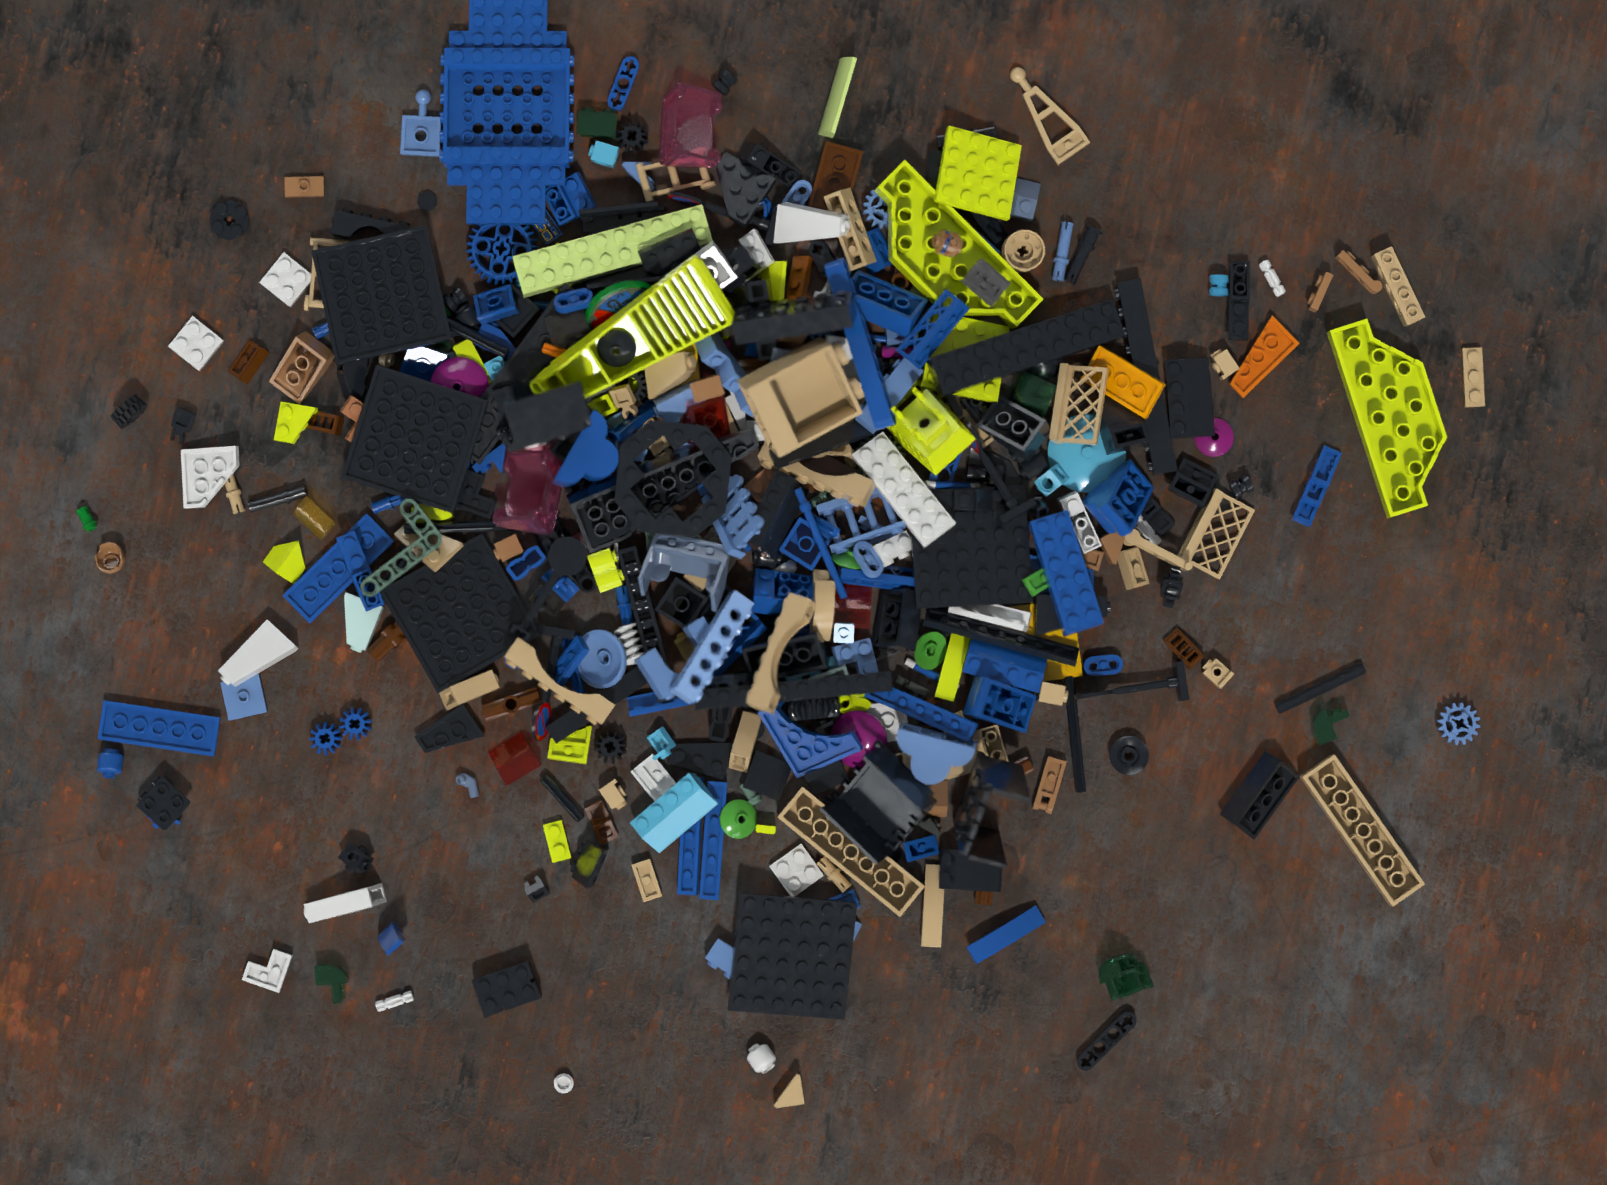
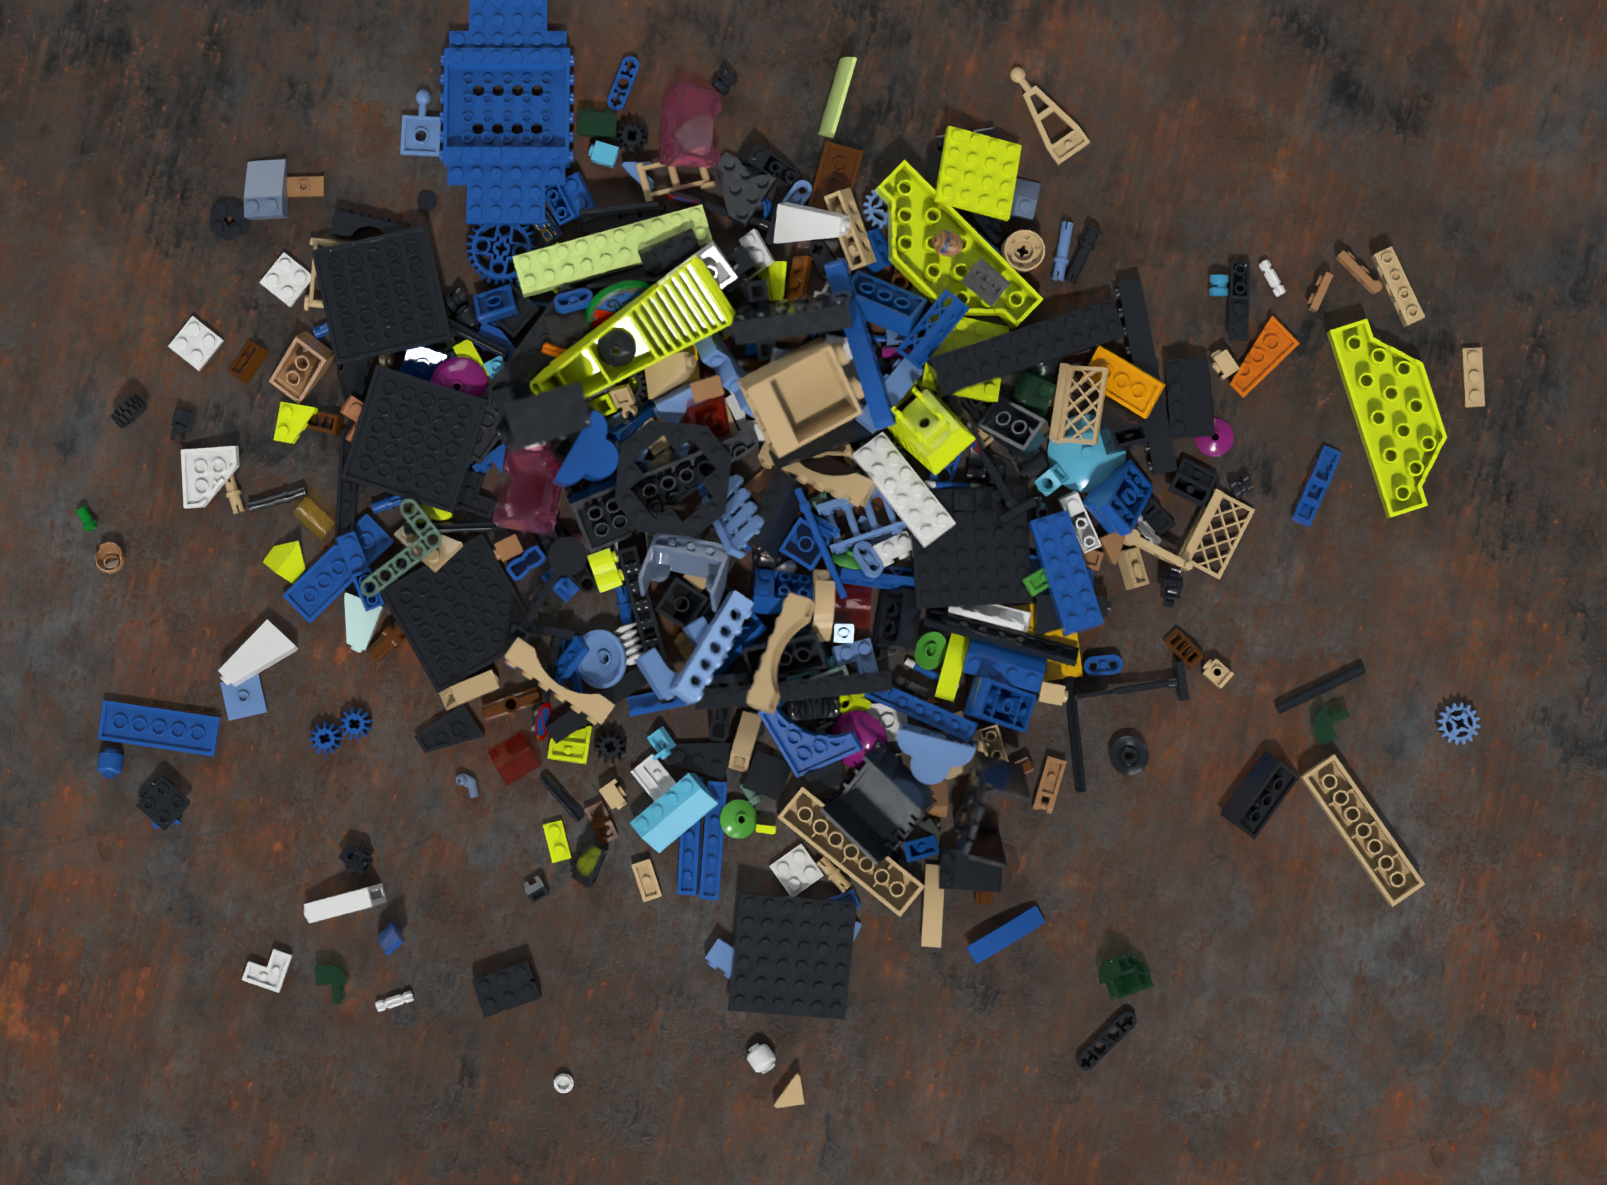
none -> sand blue slope [244,159,289,220]
none -> black tile [334,429,358,546]

